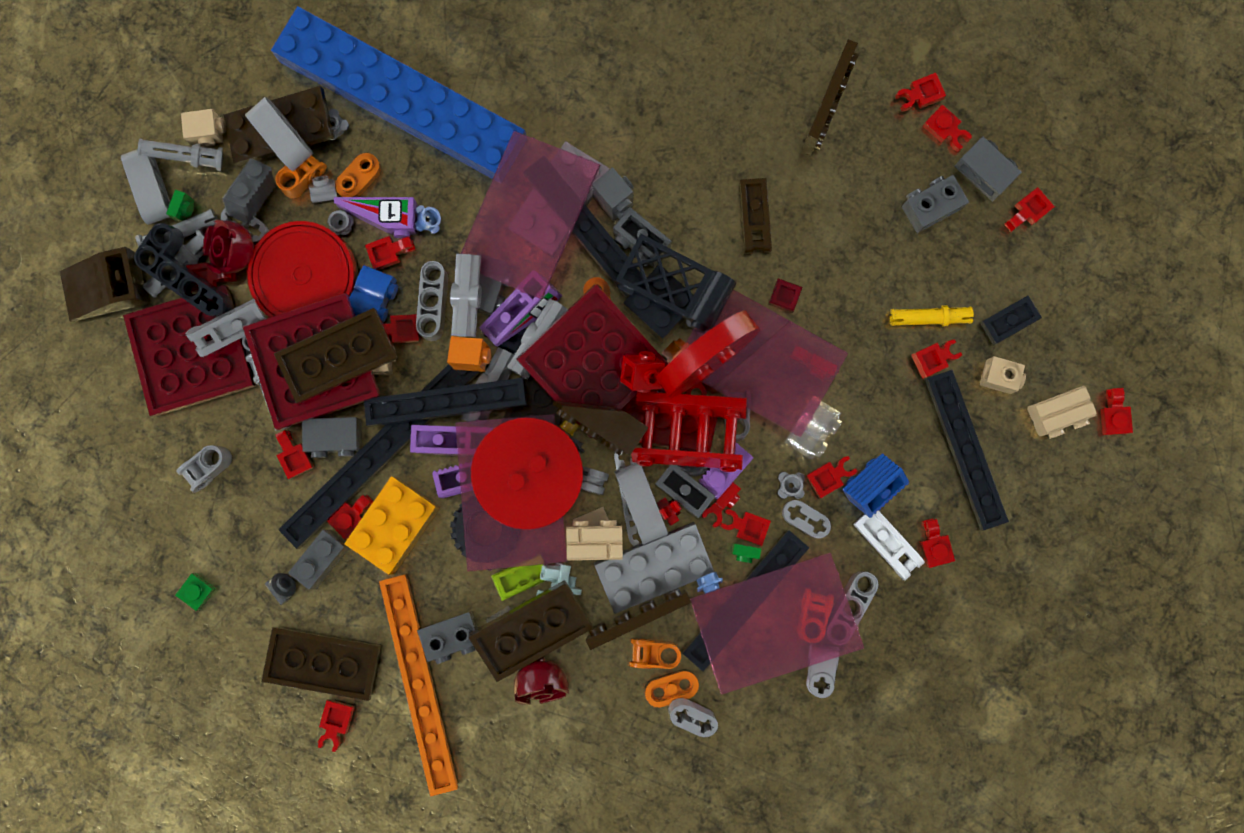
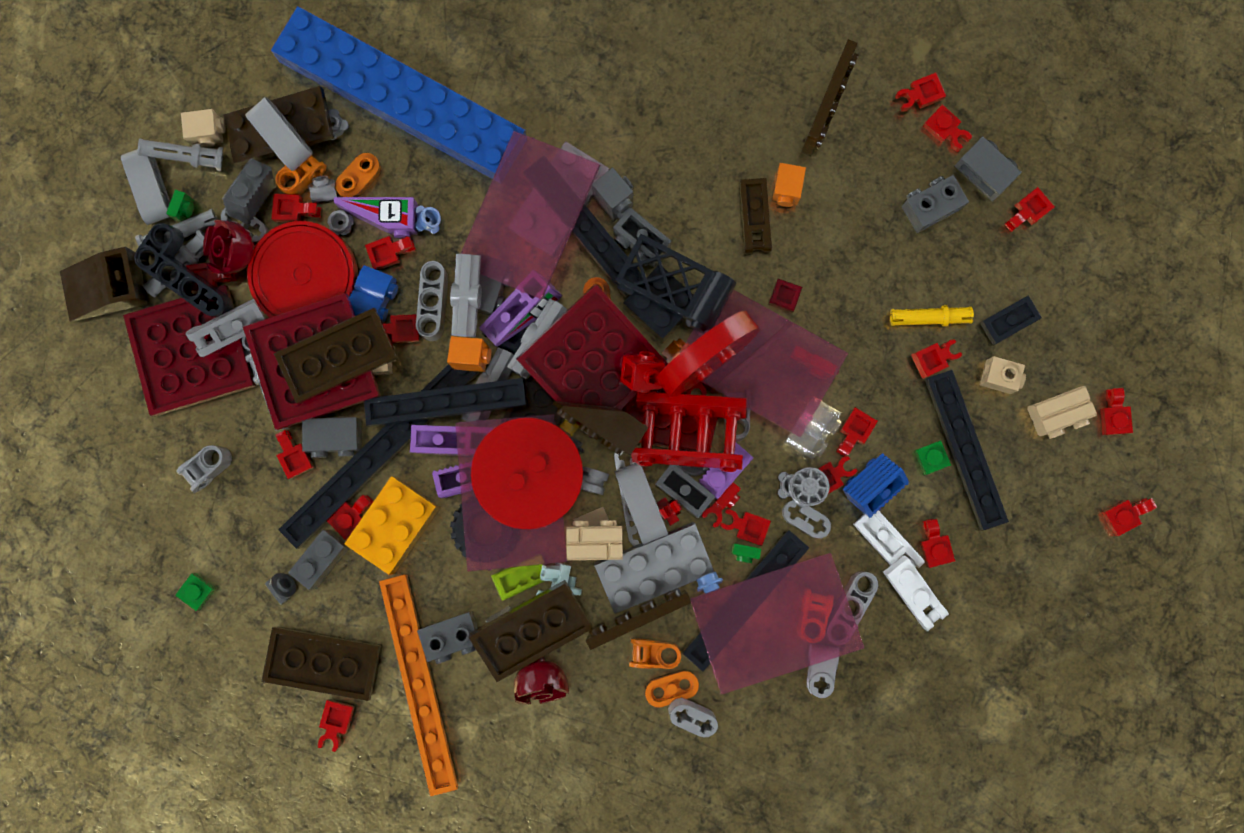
none -> red plate [271,194,322,223]
none -> orange brick [772,163,806,207]
none -> light grey wheel [788,467,829,507]
none -> red plate [836,407,878,457]
none -> white plate [883,555,949,631]
none -> green plate [914,440,951,475]
none -> red plate [1101,498,1157,536]

